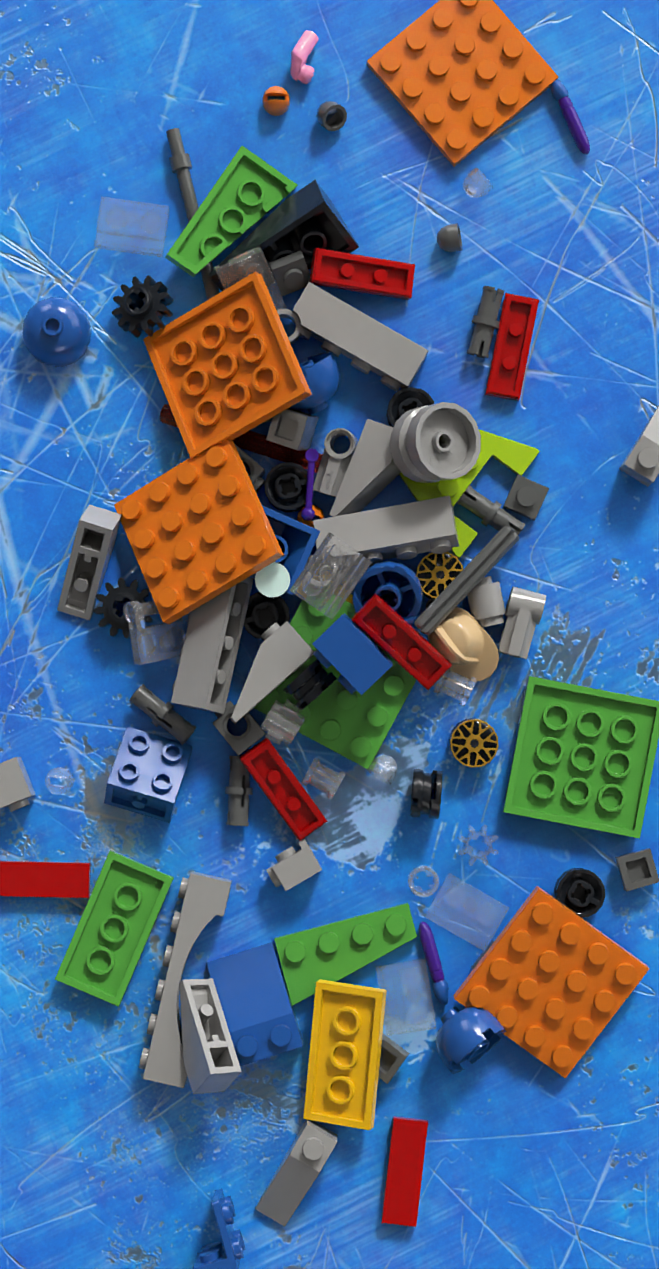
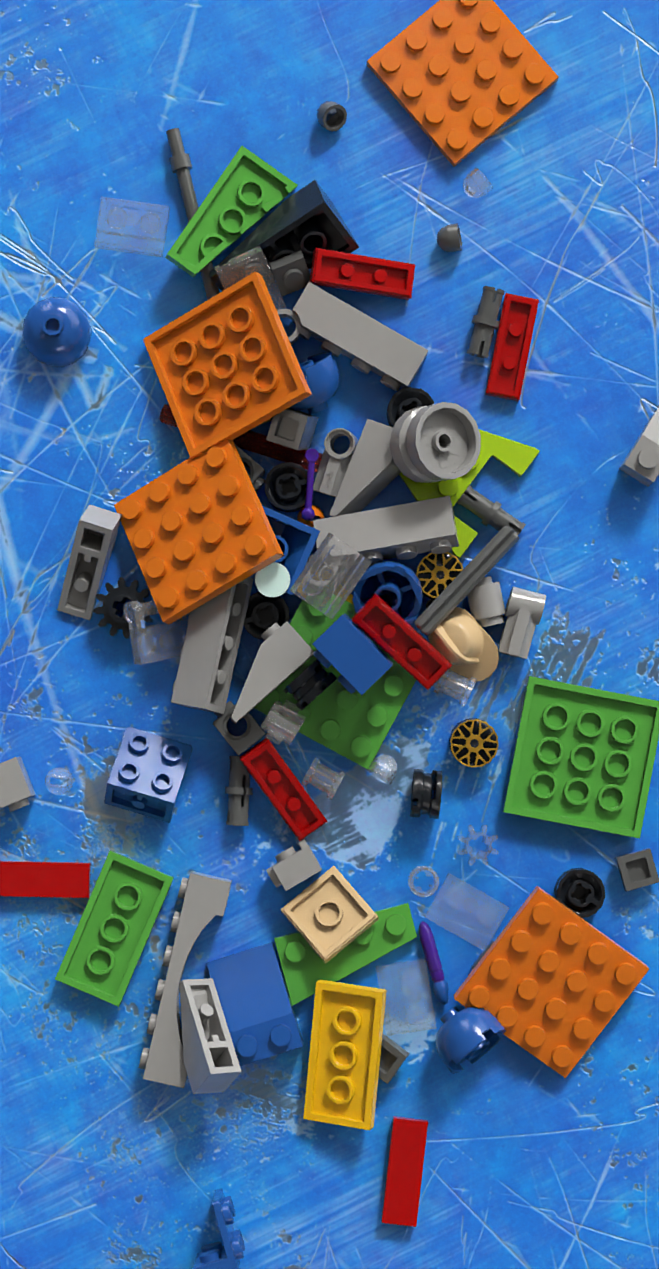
black gear [112,275,174,338] -> none
dark grey pin [129,684,196,745] -> none
light grey slope [255,1120,337,1227] -> none
orange hinge [262,86,290,116] -> none
bright pink arm [290,30,319,84] -> none
dark grey plate [503,475,549,521] -> none
dark purple piece [551,79,590,154] -> none
none -> tan tile [281,866,379,964]

